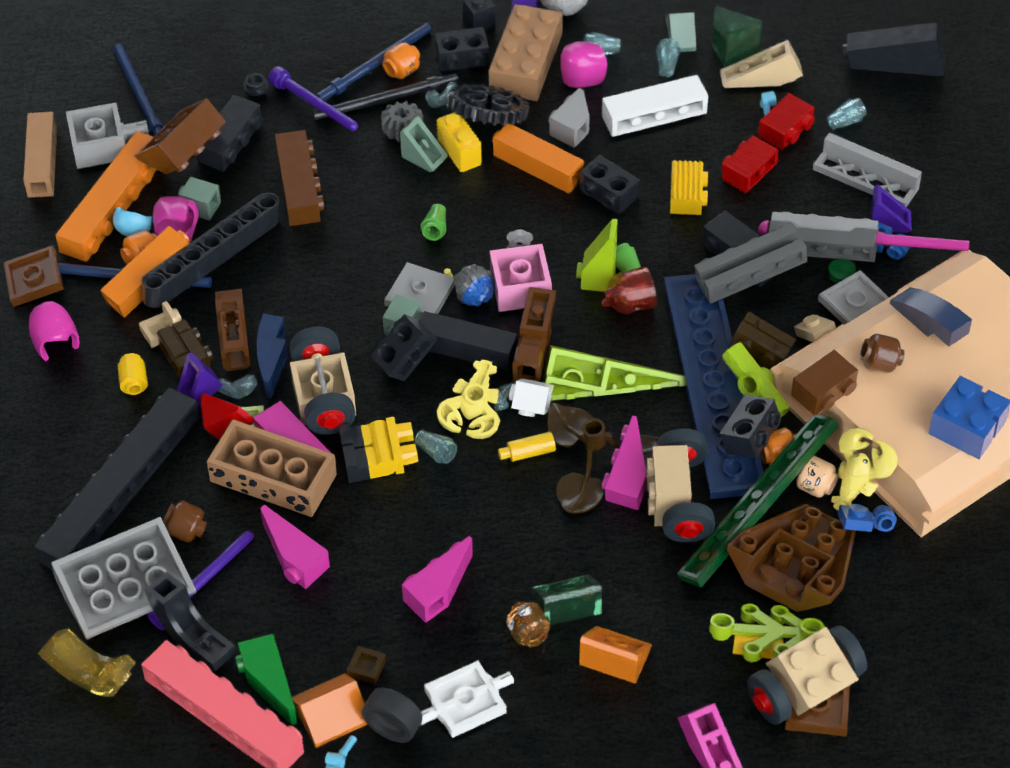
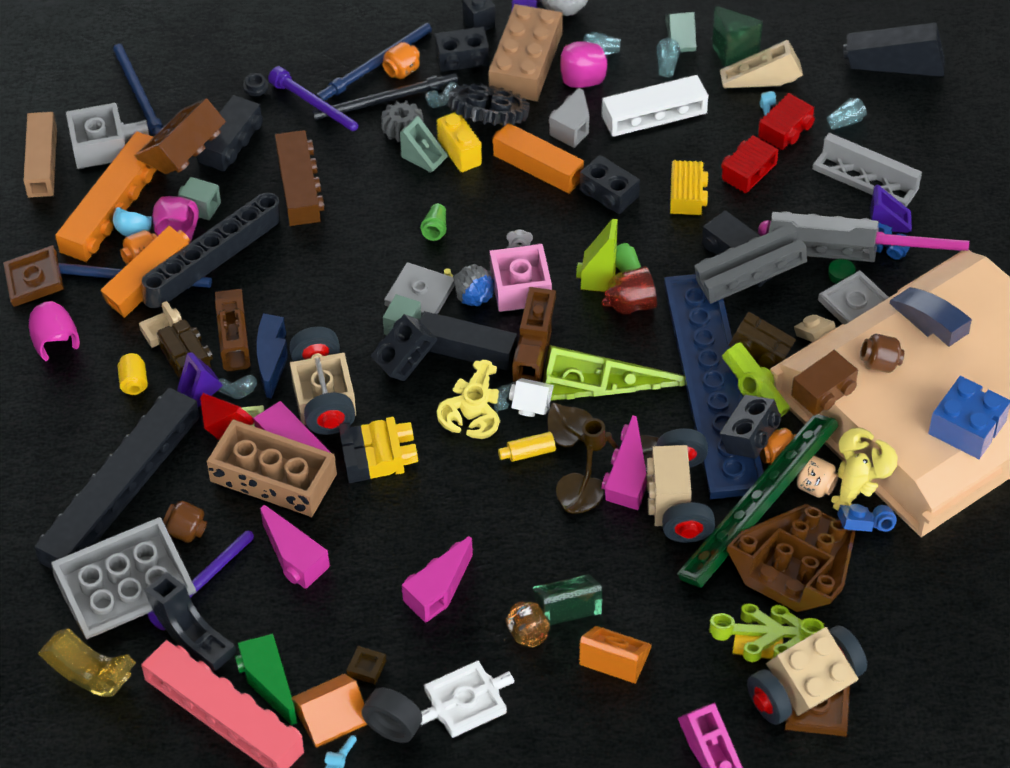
clear light blue cone [415,430,457,464] -> none

